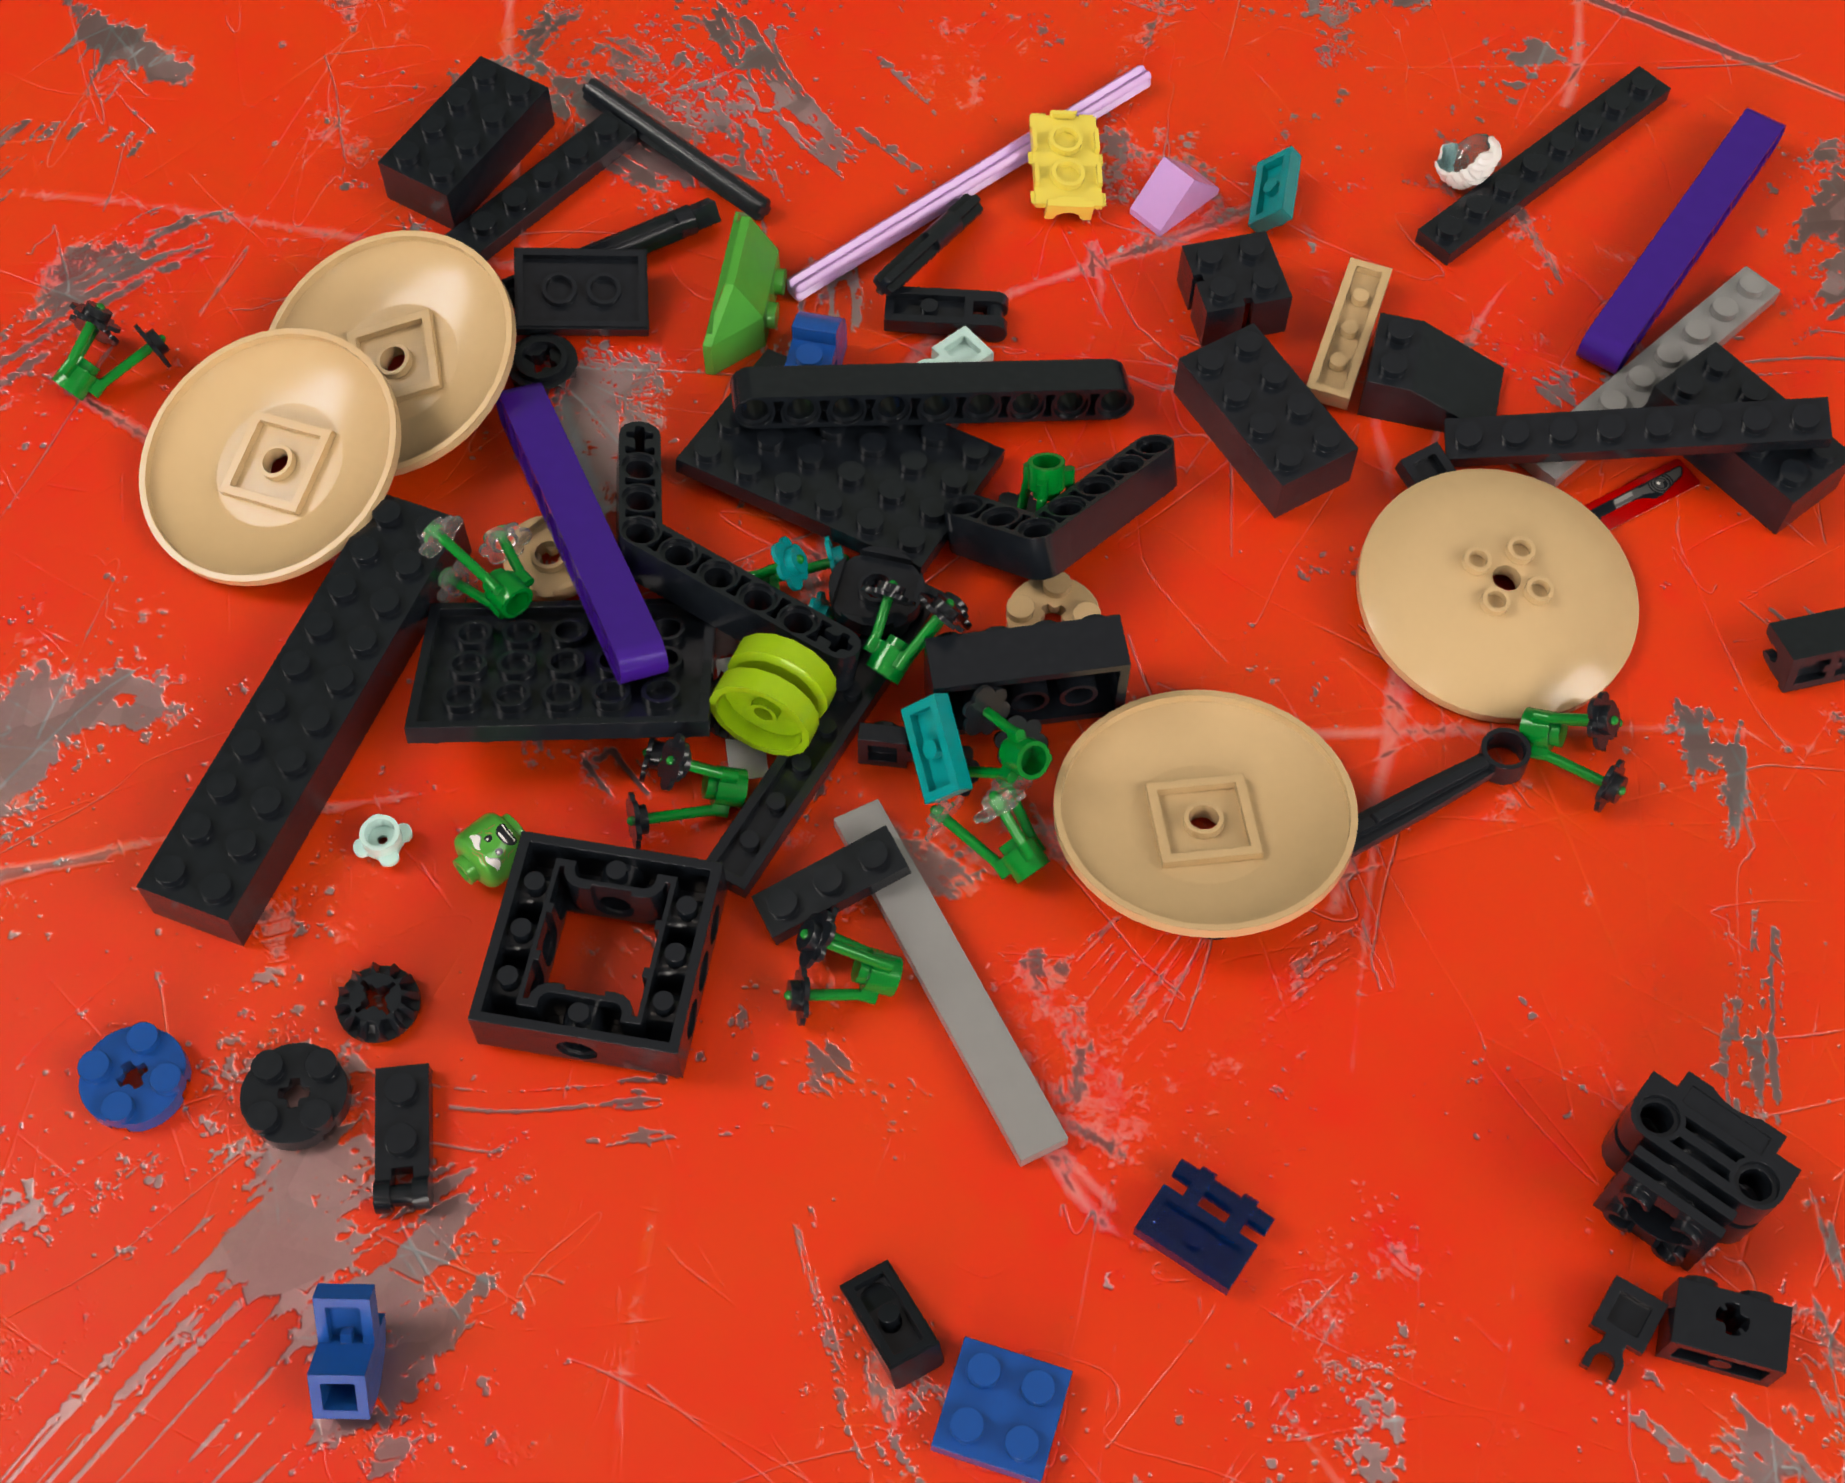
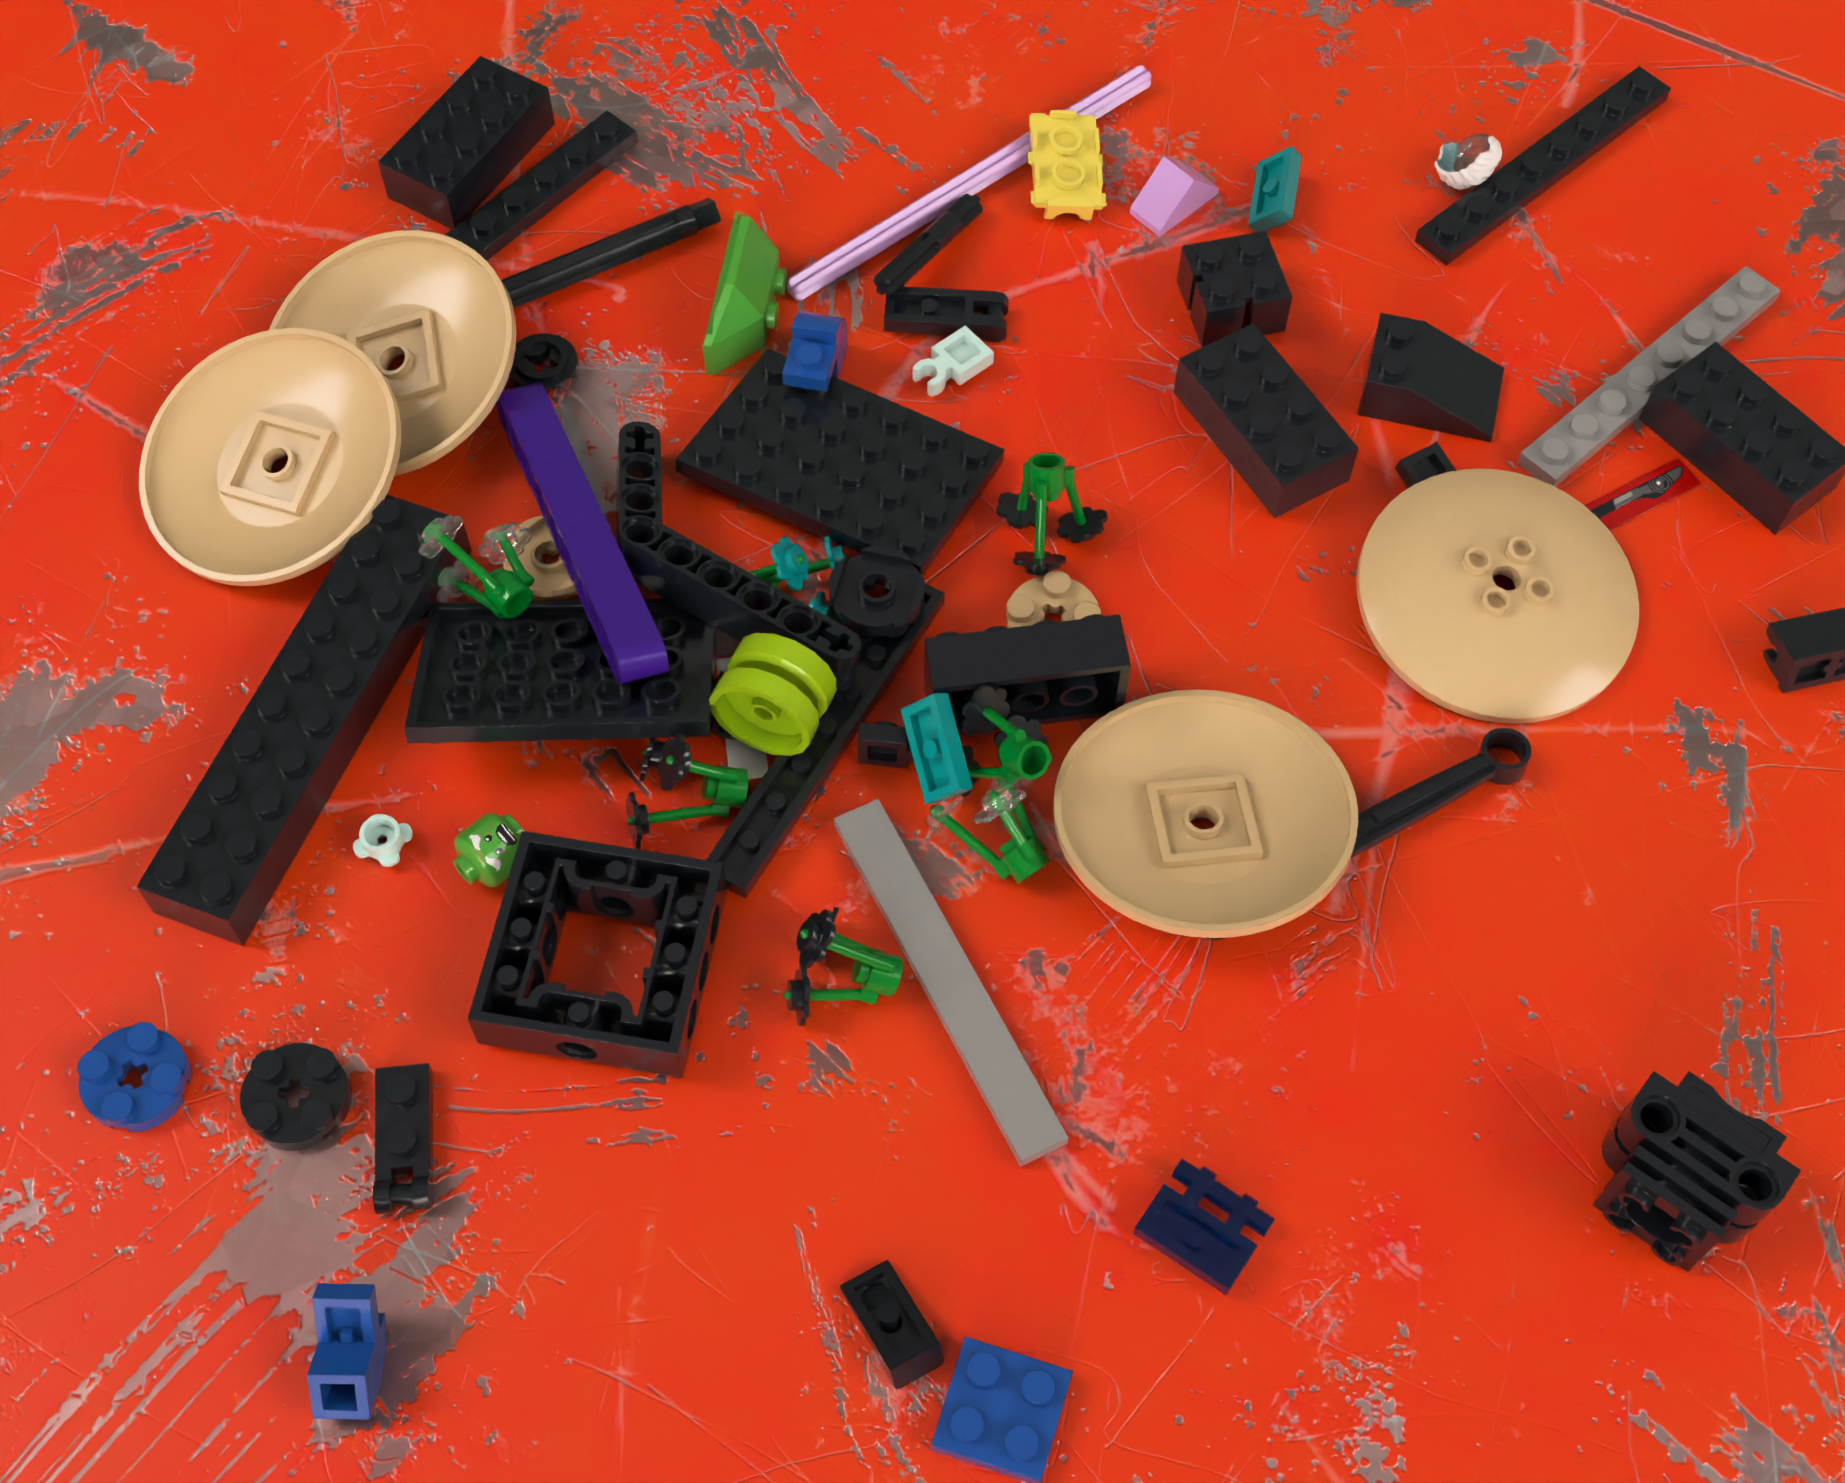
green plant [52,300,172,401] -> none
black gear [335,962,421,1043] -> none
black tile [514,248,649,336] -> none
black axle [582,78,771,221] -> none
black beam [730,359,1134,429] -> none
black plate [751,825,911,945] -> none
plant [861,580,972,685] -> none
black beam [943,434,1177,580] -> none
tan plate [1306,257,1393,410] -> none
black plate [1444,397,1832,467] -> none
plant [1519,691,1628,813] -> none
dark purple beam [1576,108,1786,375] -> none
black plate [1579,1275,1668,1386] -> none
black brick [1655,1275,1793,1387] -> none

